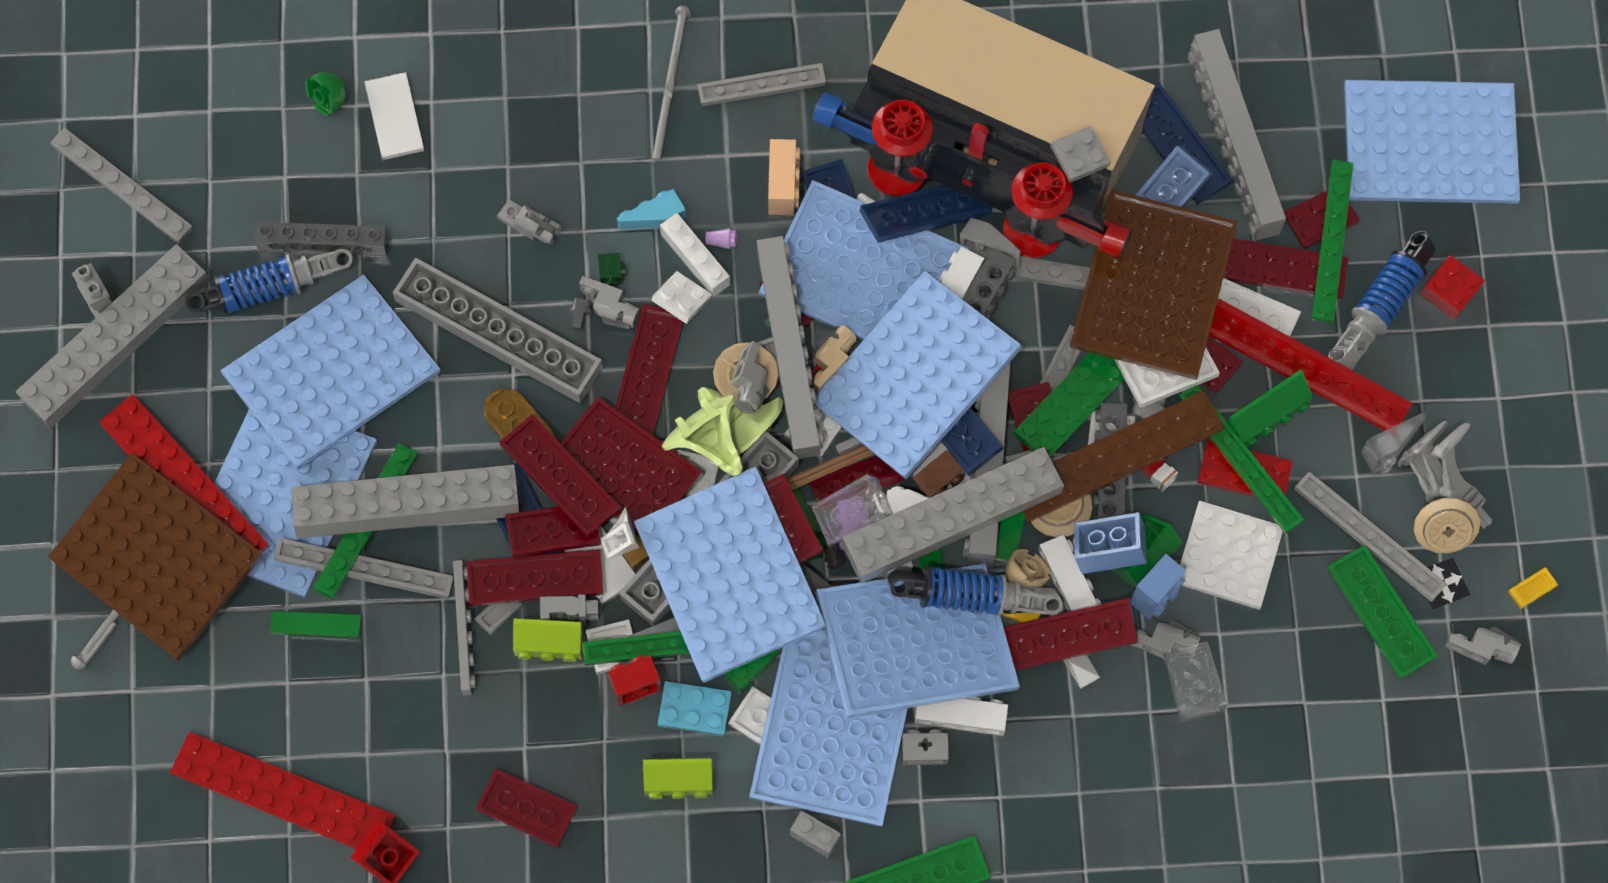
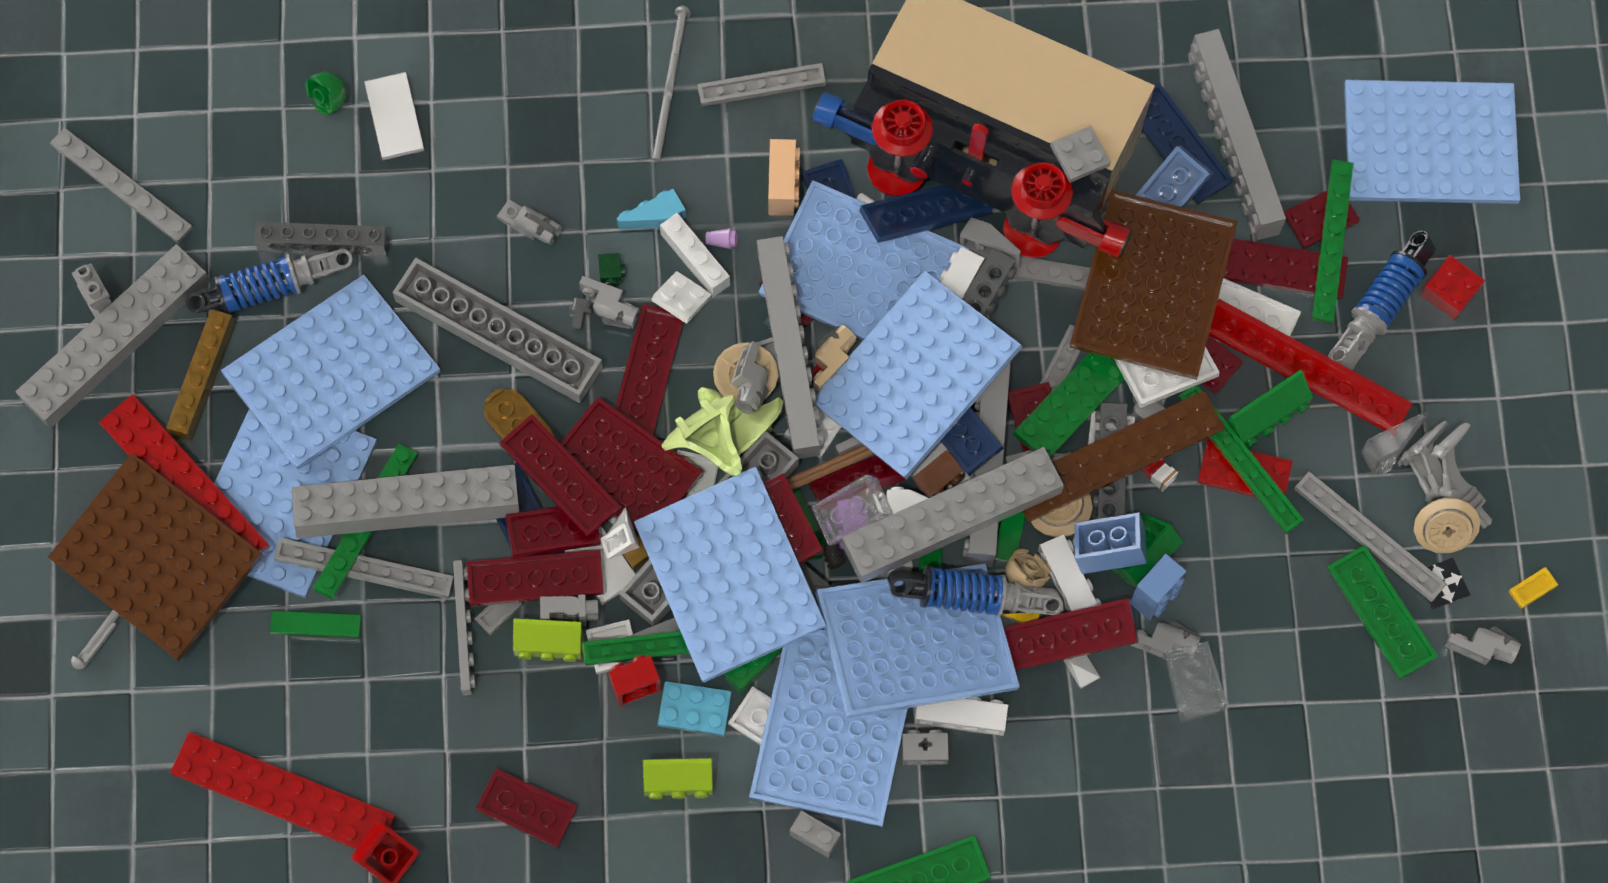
white plate [1180,501,1283,610] -> none
none -> pearl gold brick [166,309,235,442]

